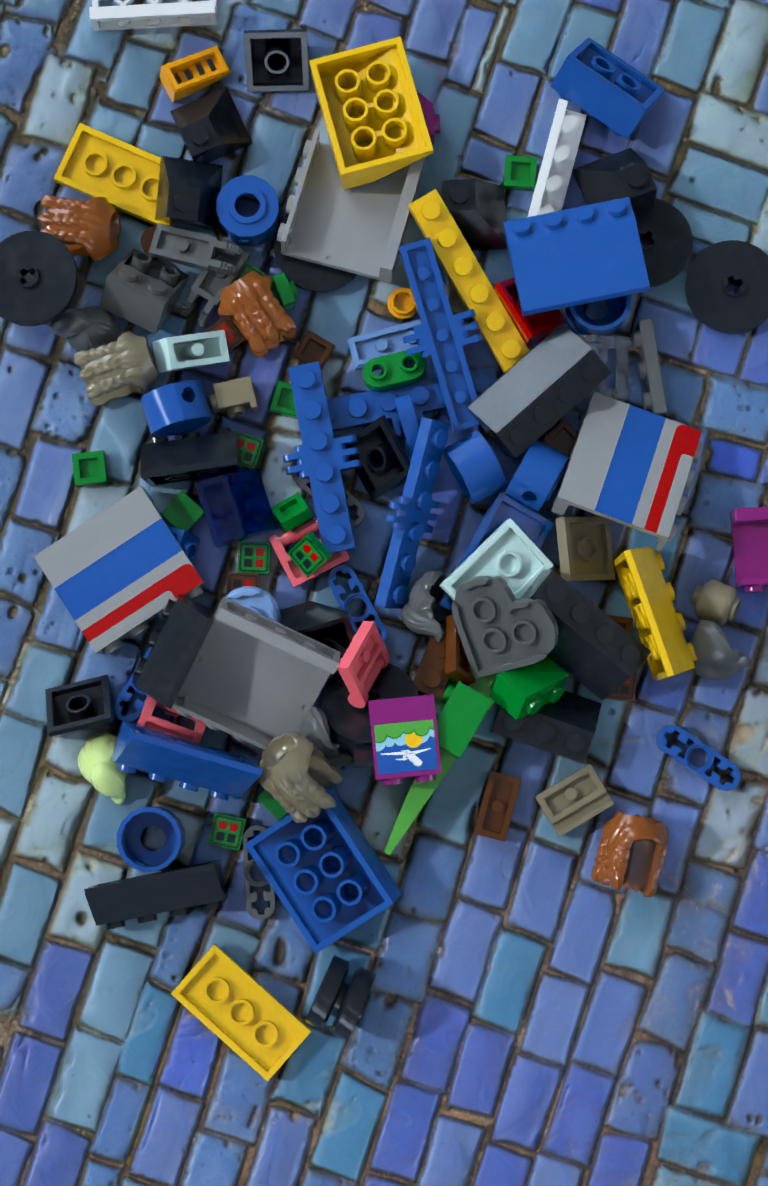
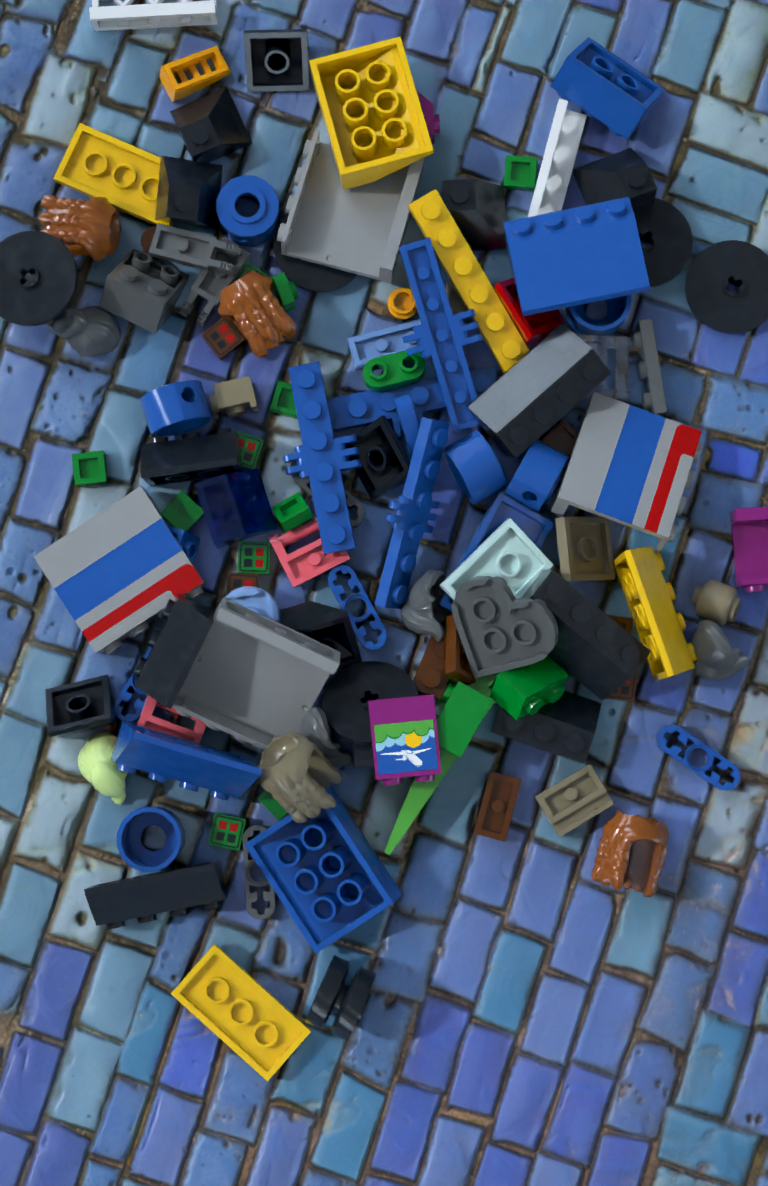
dark tan piece [74,331,159,406] -> none
light aqua slope [152,330,230,373] -> none
green tile [287,532,332,578] -> none
reddish brown tile [292,330,336,371] -> none
coral plate [337,621,391,708] -> none

